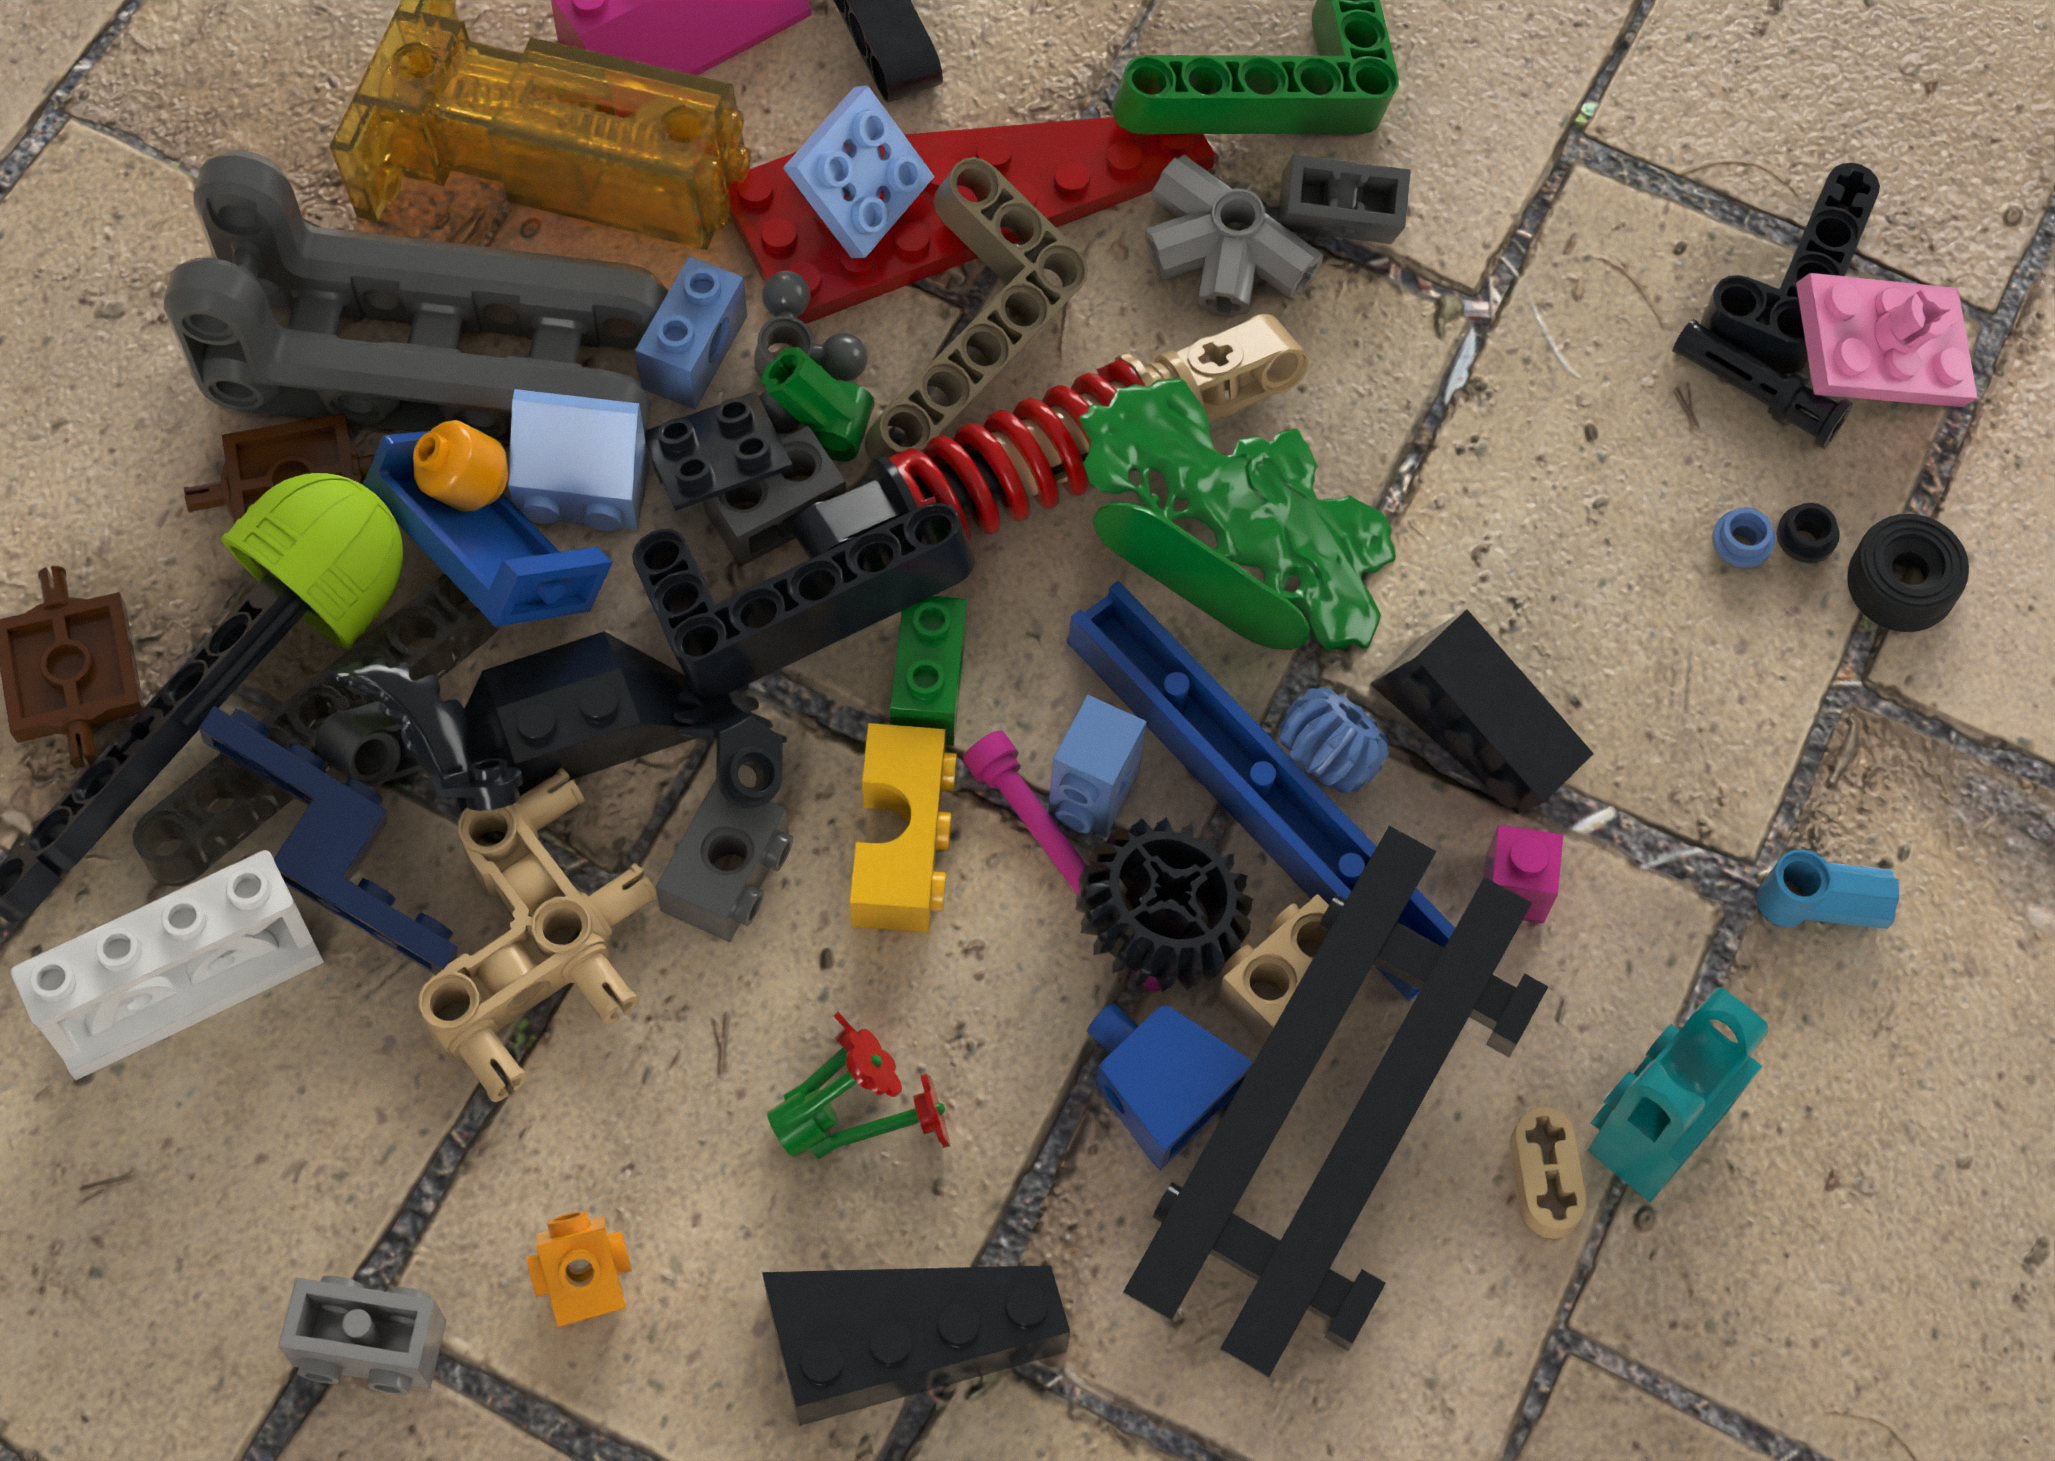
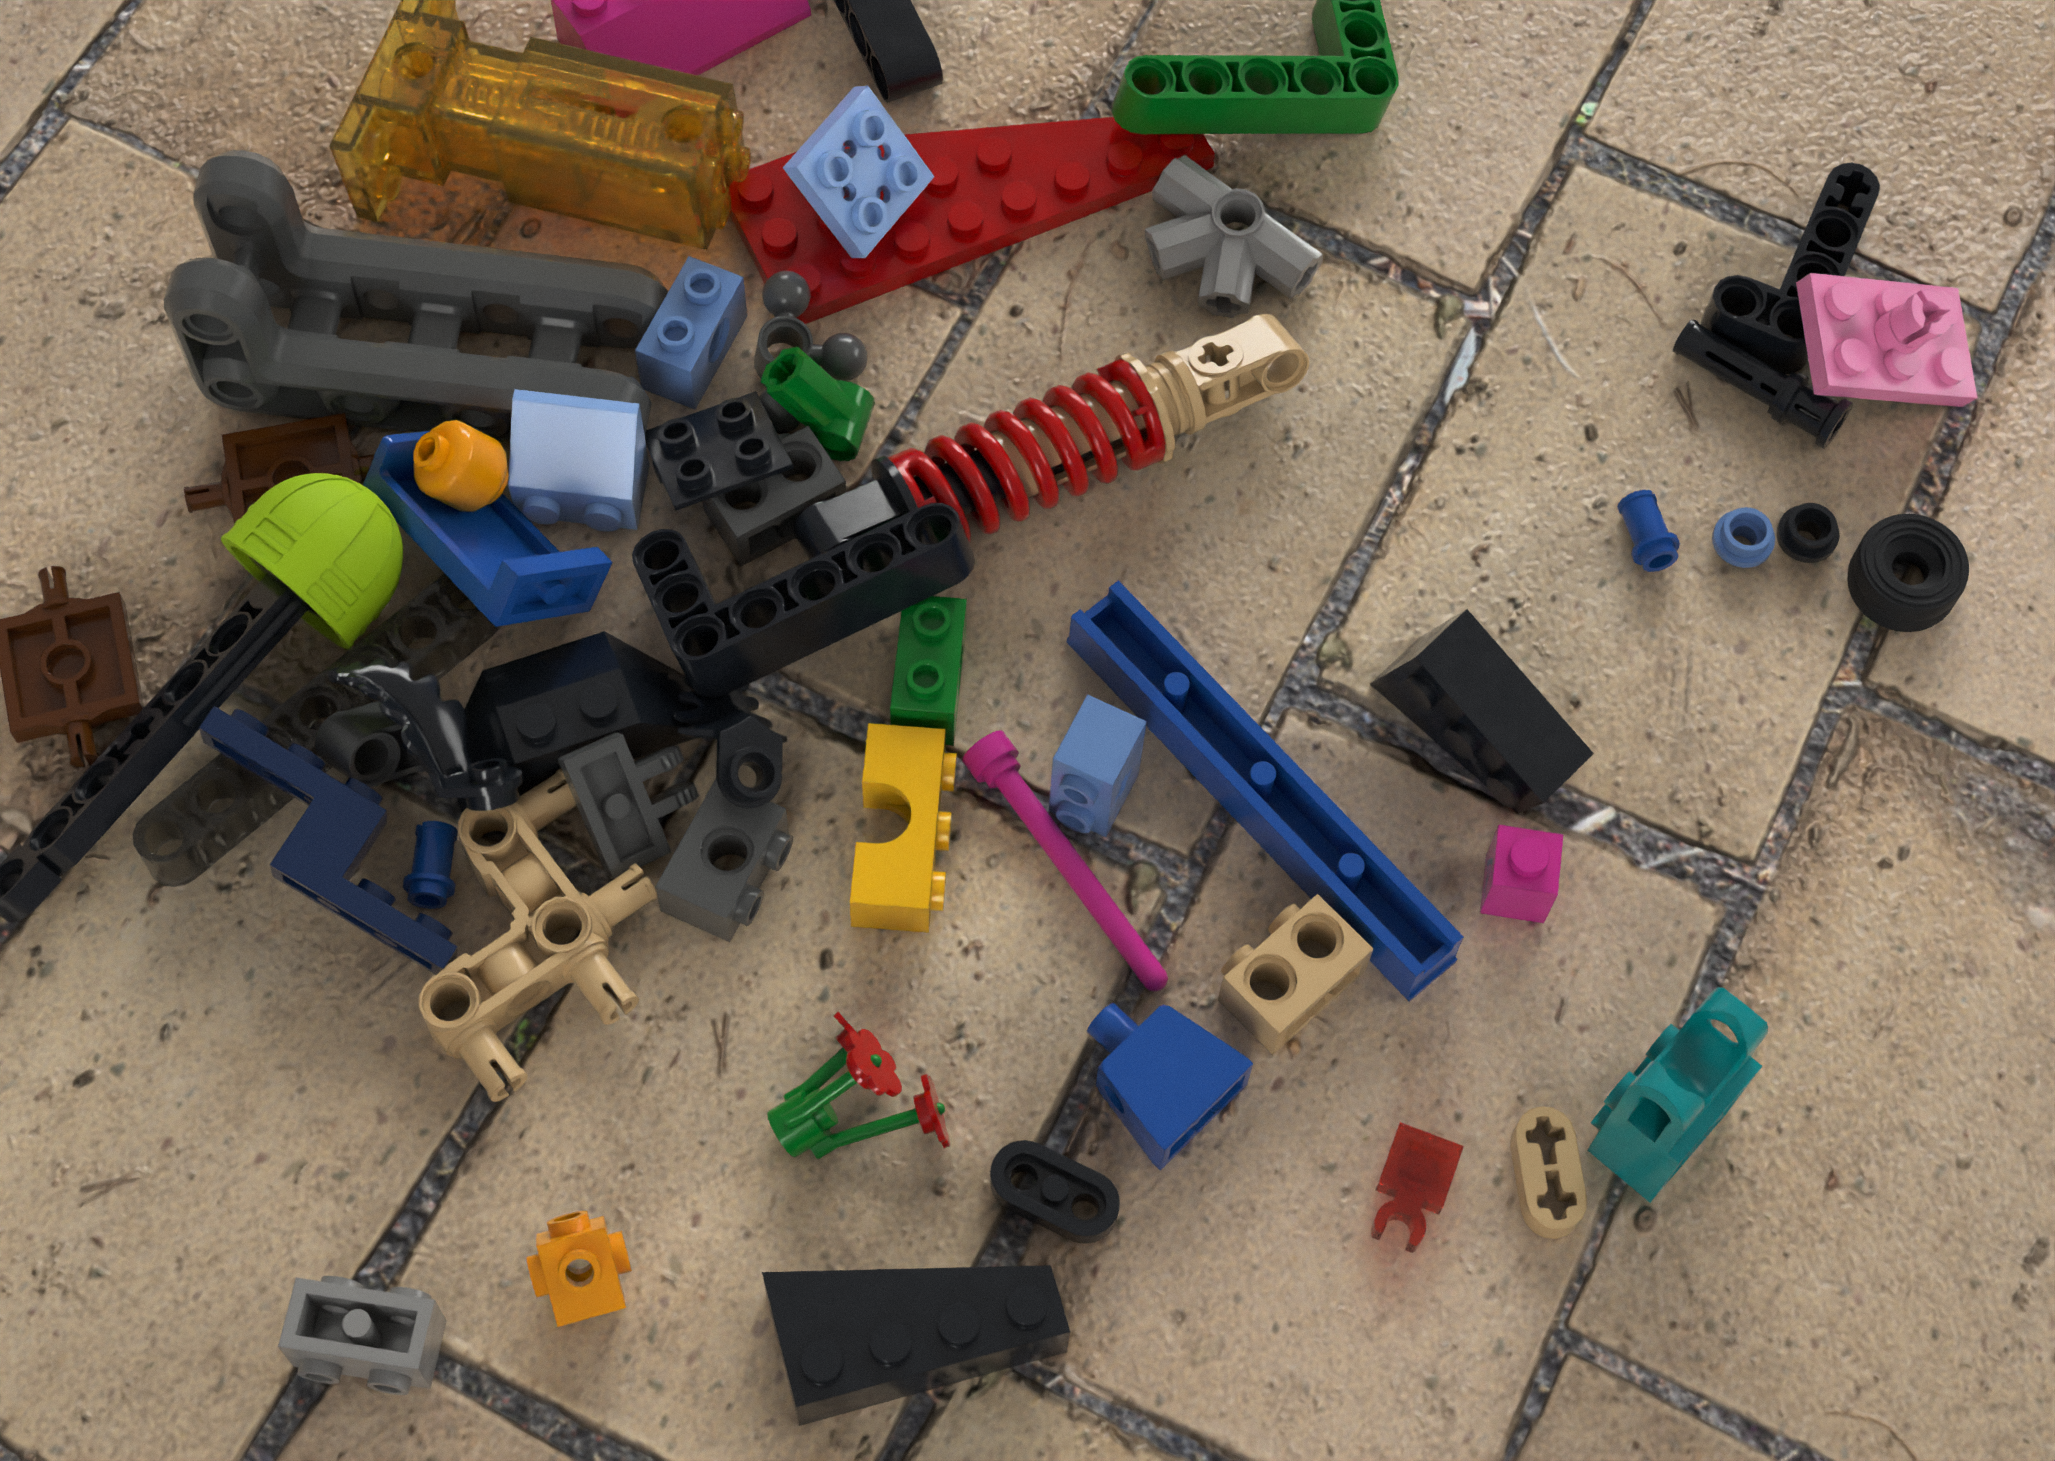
white fence [11,850,324,1080] -> none
dark tan beam [865,157,1088,461] -> none
black gear [1075,817,1254,992] -> none
green plant [1079,377,1396,651] -> none
black fence [1123,826,1549,1378] -> none
dark grey brick [1277,154,1411,244] -> none
medium blue gear [1279,687,1389,794] -> none
dark azure piece [1756,849,1899,929] -> none
none -> blue pin [402,821,458,909]
none -> dark grey hinge [557,732,699,879]
none -> black plate [990,1140,1120,1243]
none -> clear red plate [1371,1122,1464,1253]
none -> blue pin [1617,490,1680,572]

